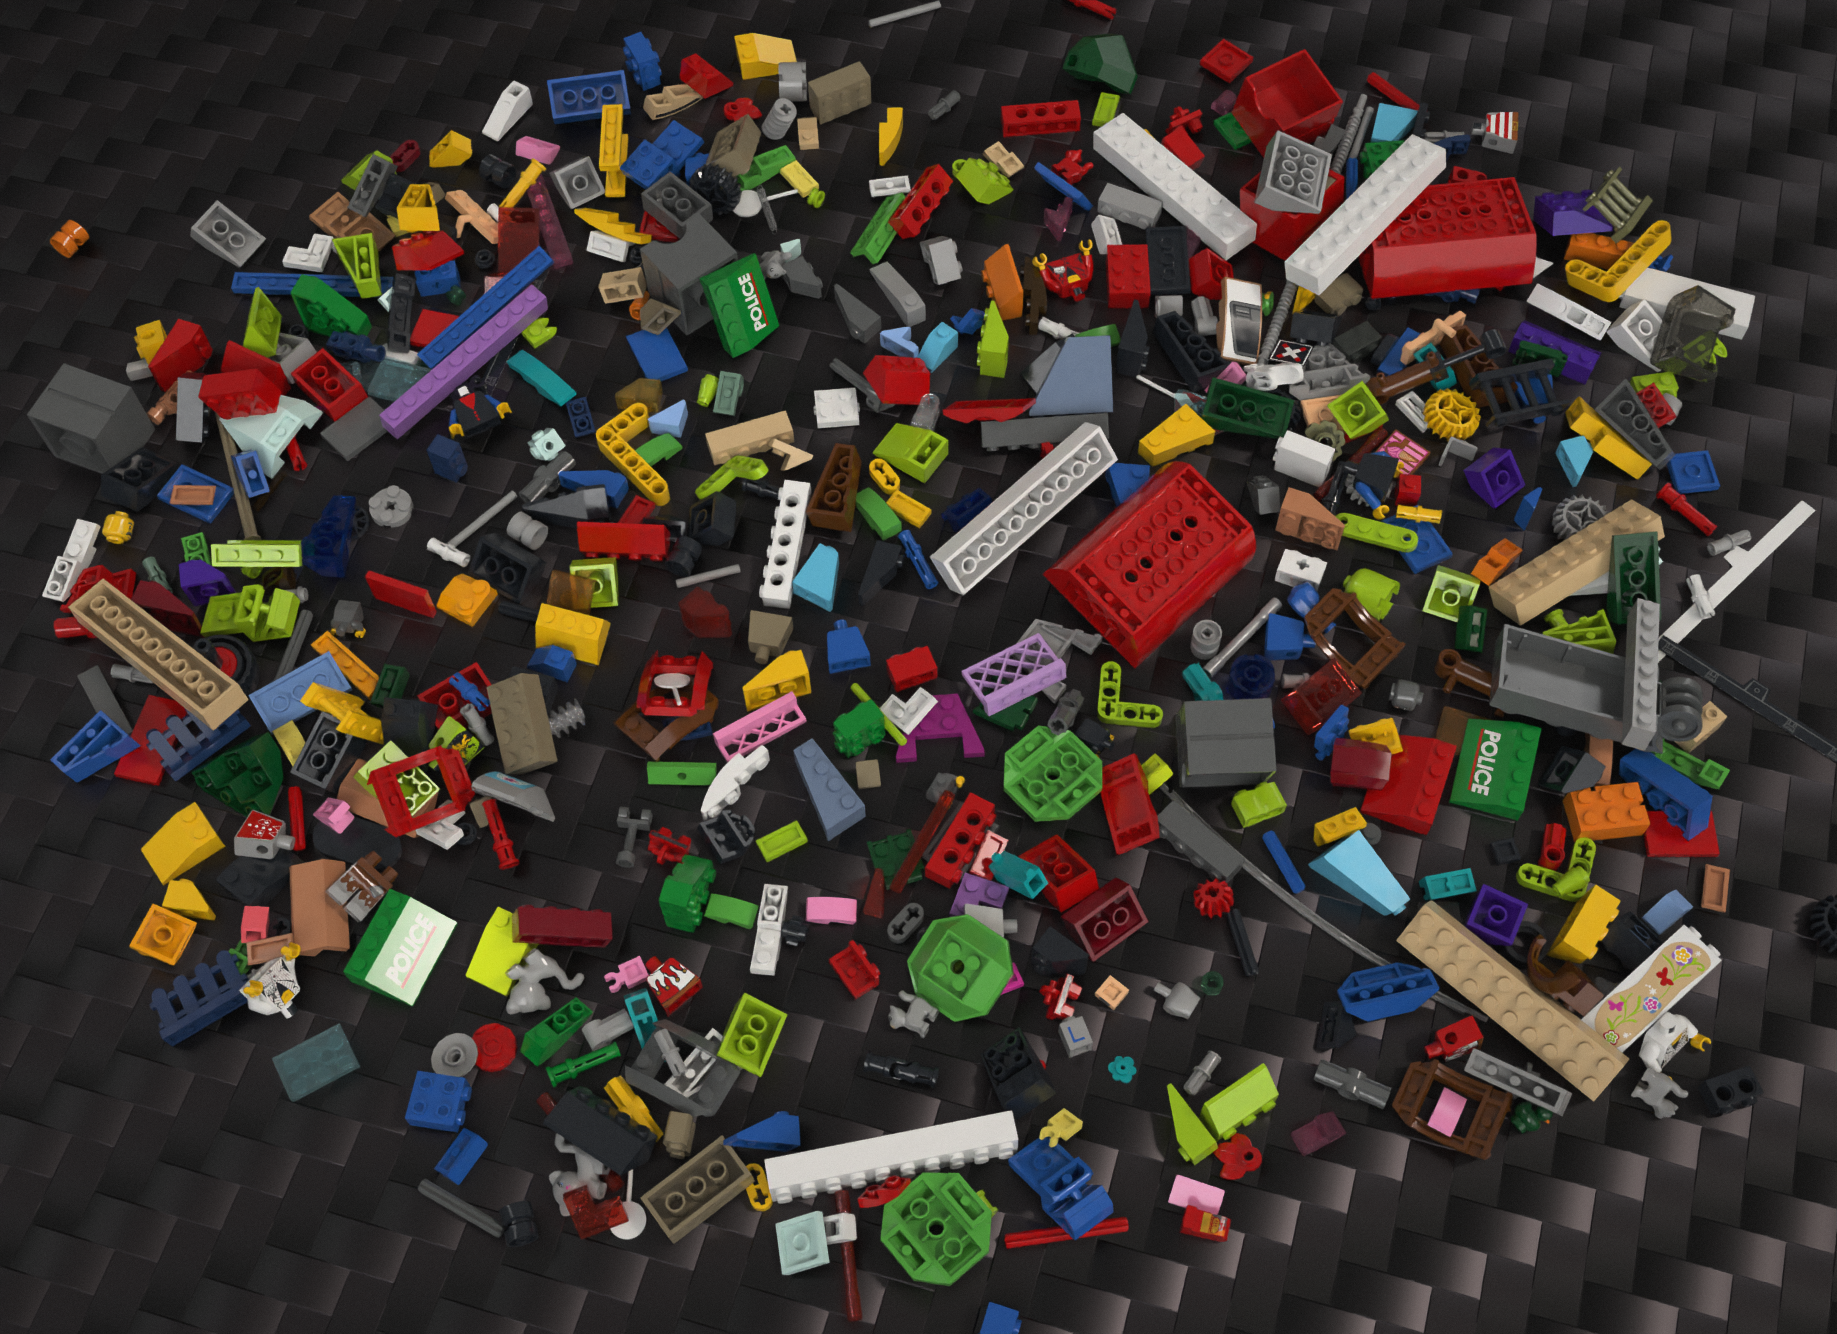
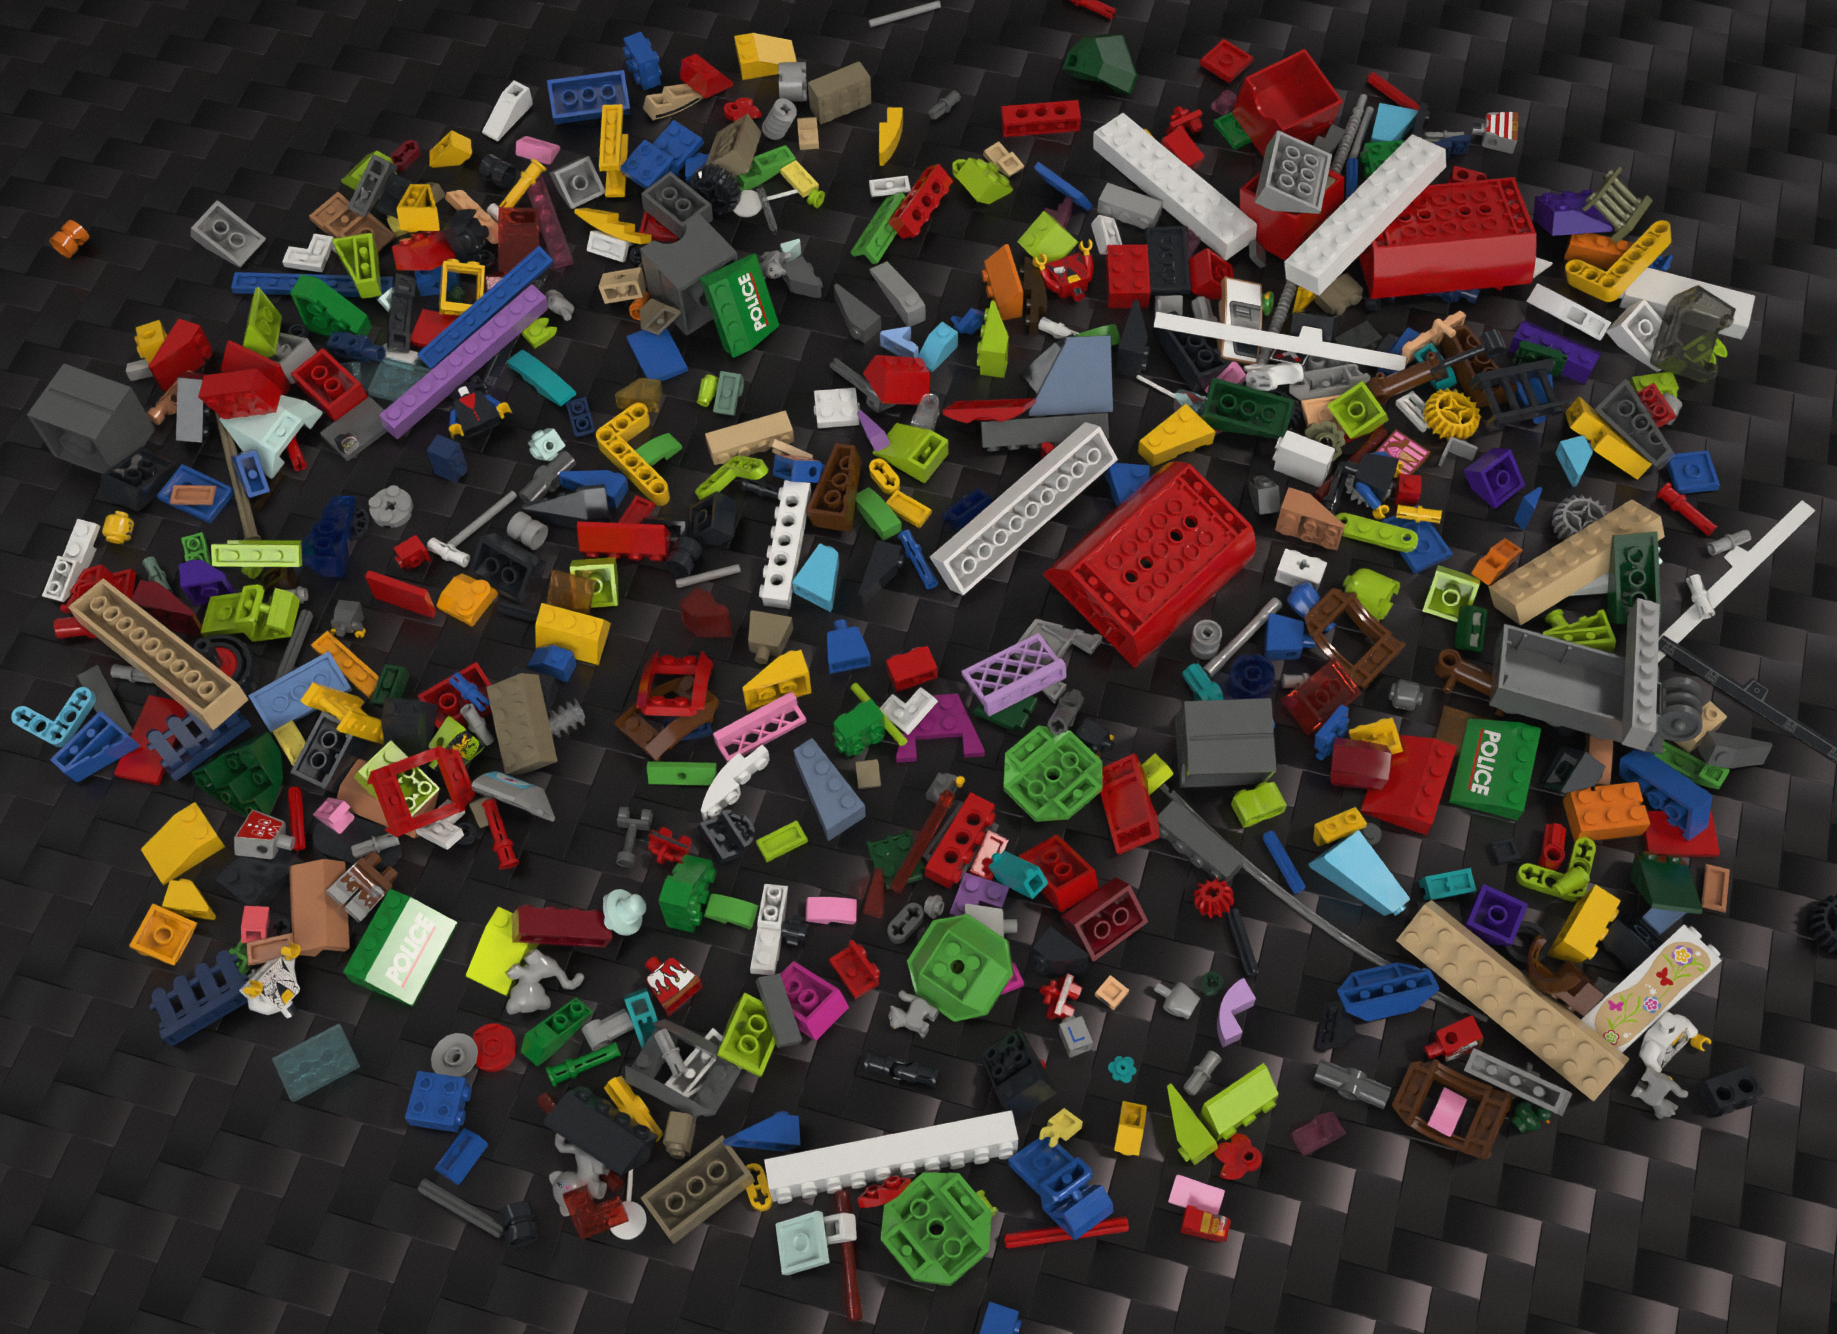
bright pink plate [604,956,649,993] -> none
light blue slope [648,399,688,438] -> none
white piece [654,673,690,706] -> none
light grey brick [920,236,962,285] -> none
red animal [1051,149,1093,186] -> none
lime tile [1092,92,1120,127] -> none
lime beam [1097,661,1163,728] -> none
none -> medium azure beam [11,687,96,748]
none -> black tile [334,432,358,454]
none -> light grey axle [351,833,400,858]
none -> red brick [394,535,431,571]
none -> yellow window [439,259,485,316]
none -> black brick [442,209,489,263]
none -> light grey piece [545,290,574,321]
none -> light aqua plate [603,889,646,936]
none -> dark grey tile [756,973,802,1048]
none -> blue torso [773,454,826,483]
none -> dark pink slope [780,961,849,1041]
none -> medium lavender slope [857,410,890,451]
none -> light grey plate [924,895,944,918]
none -> lime slope [1017,211,1079,265]
none -> yellow slope [1114,1101,1147,1156]
none -> white sticker [1154,312,1407,371]
none -> lavender brick [1217,978,1256,1047]
none -> dark grey tile [1249,240,1266,268]
none -> dark green slope [1630,851,1702,914]
none -> dark grey slope [1698,731,1773,769]

